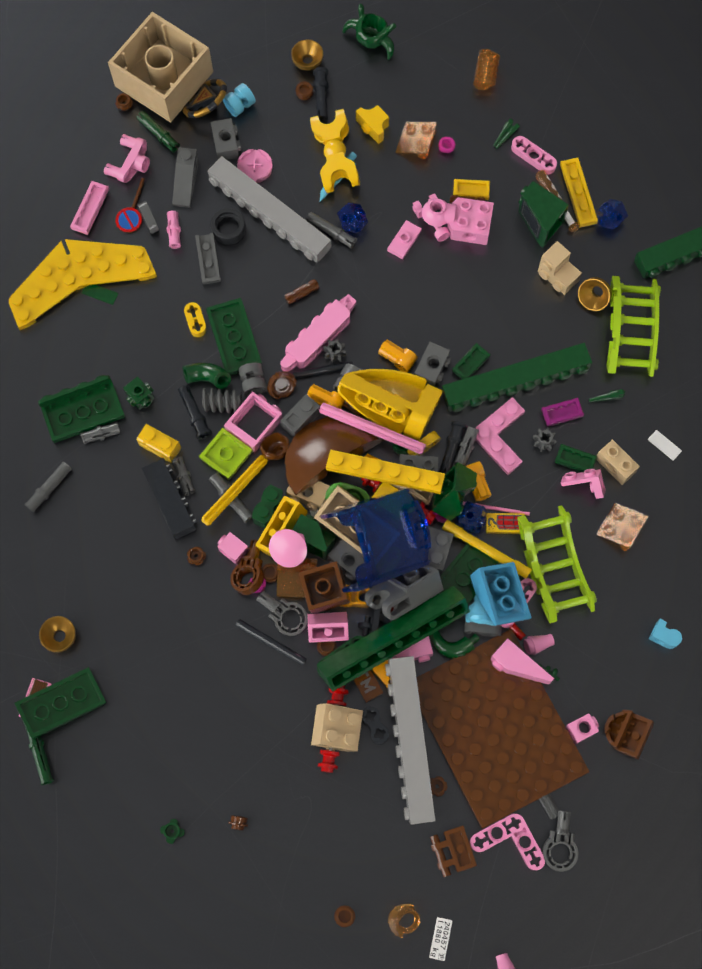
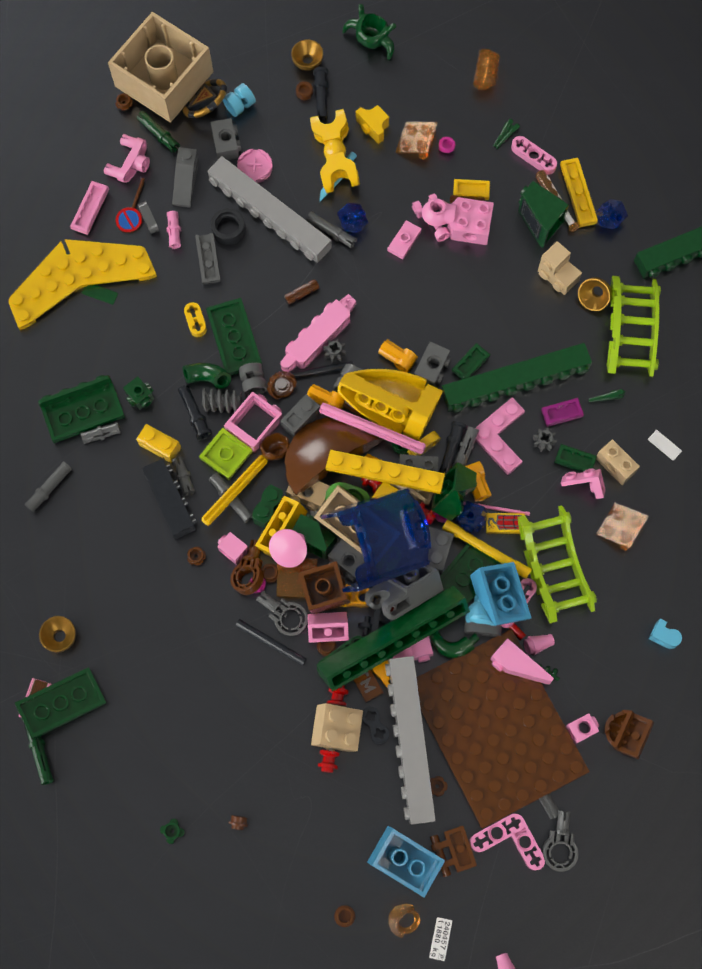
none -> dark azure slope [367,826,445,898]

